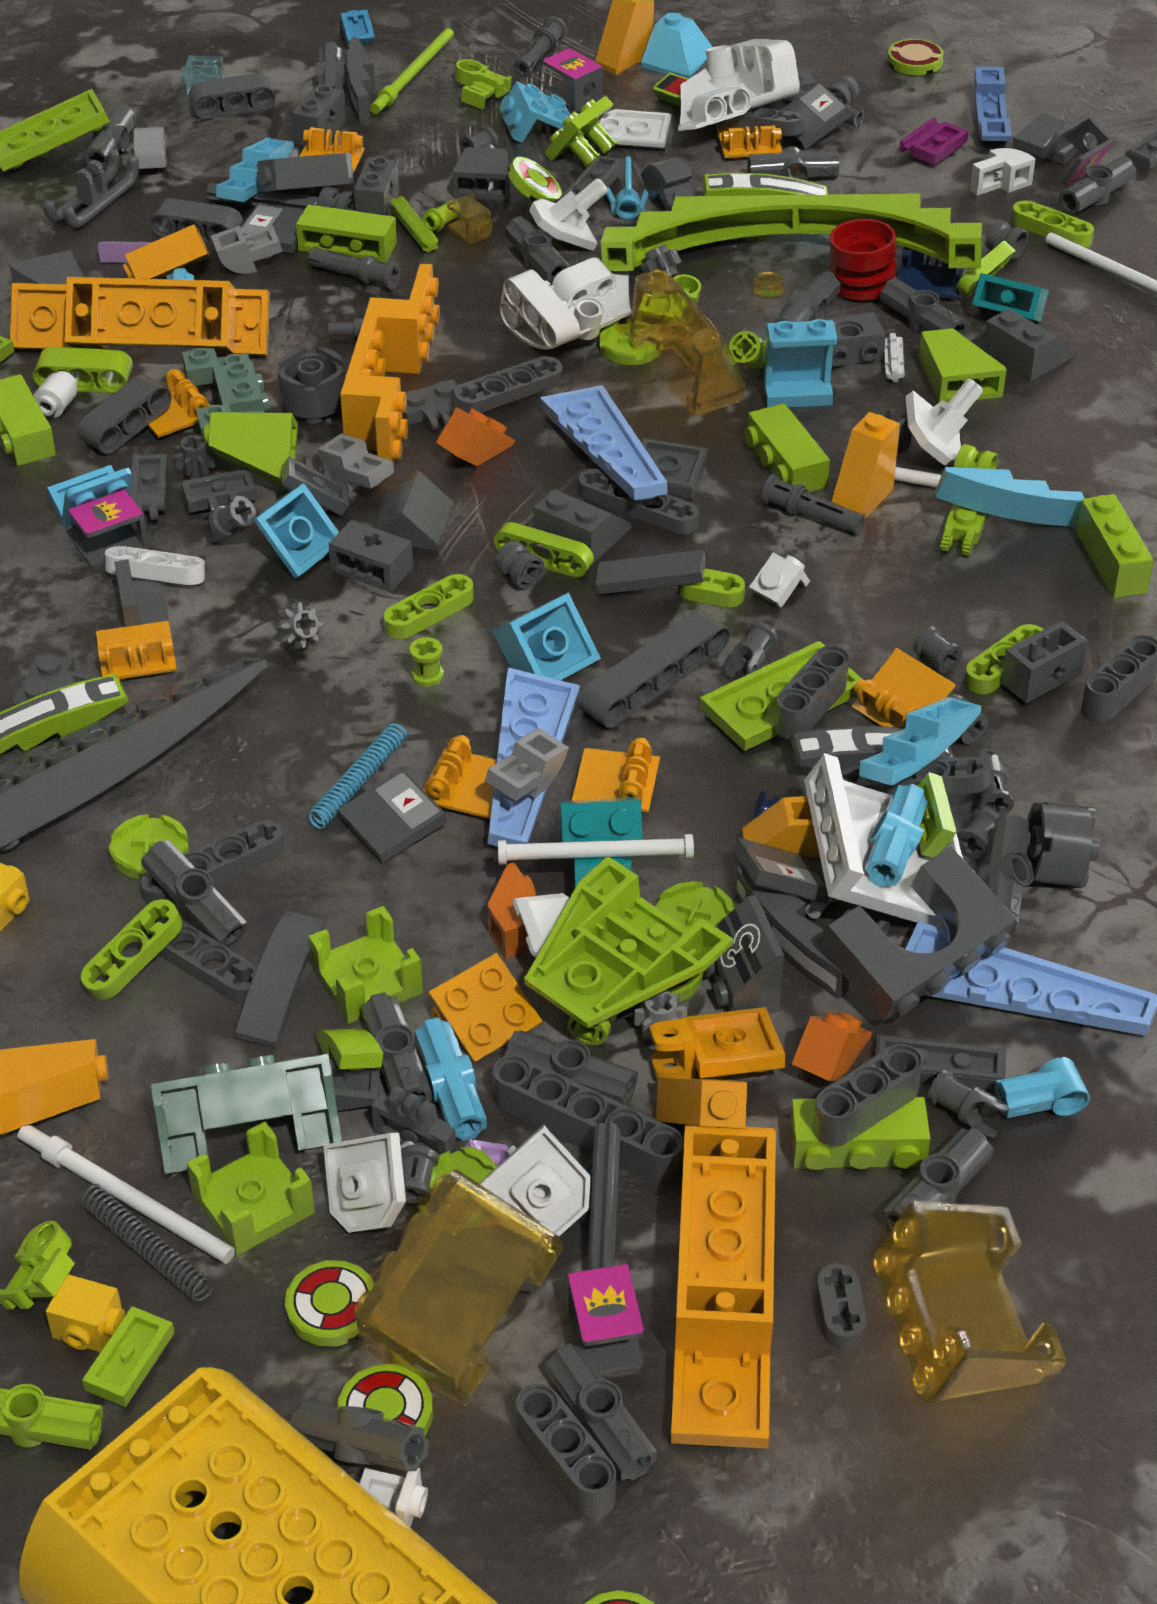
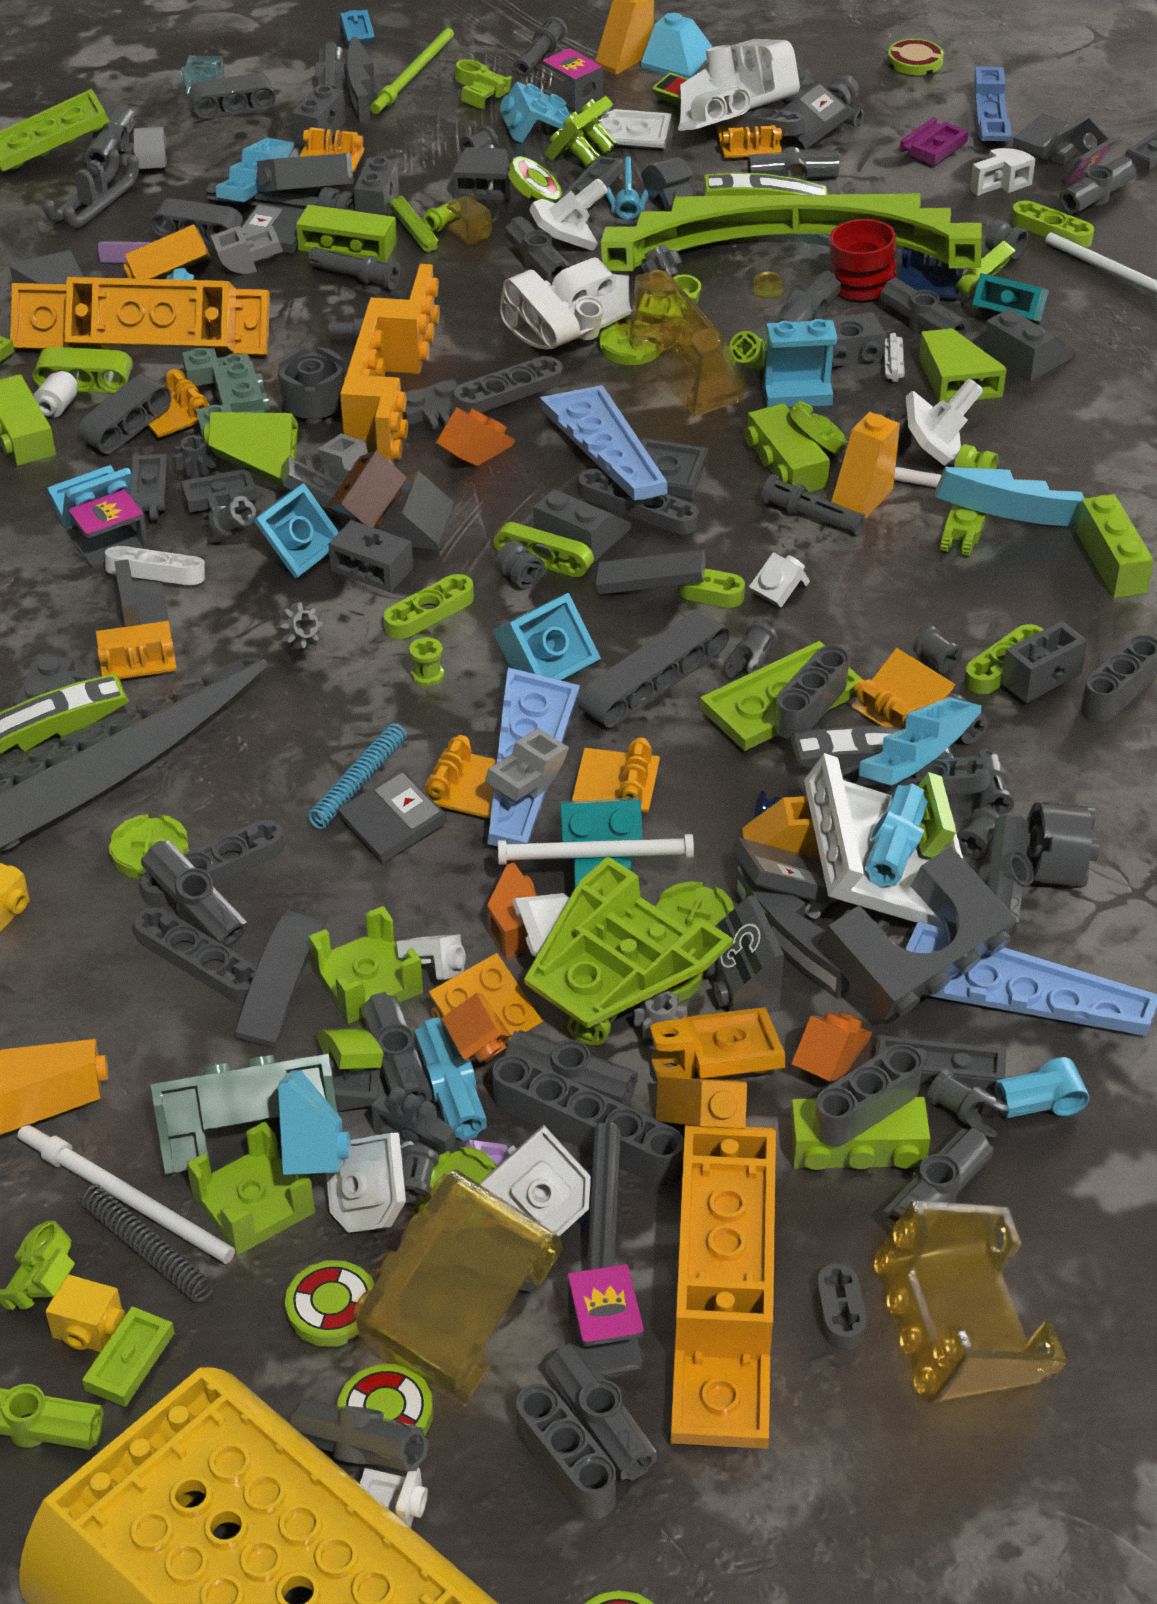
lime beam [81,899,183,1000] -> none
none -> medium azure slope [278,1070,351,1175]
none -> reddish brown brick [325,450,407,529]
none -> white bracket [396,934,466,980]
none -> orange slope [441,993,511,1063]
none -> lime tile [789,401,848,454]

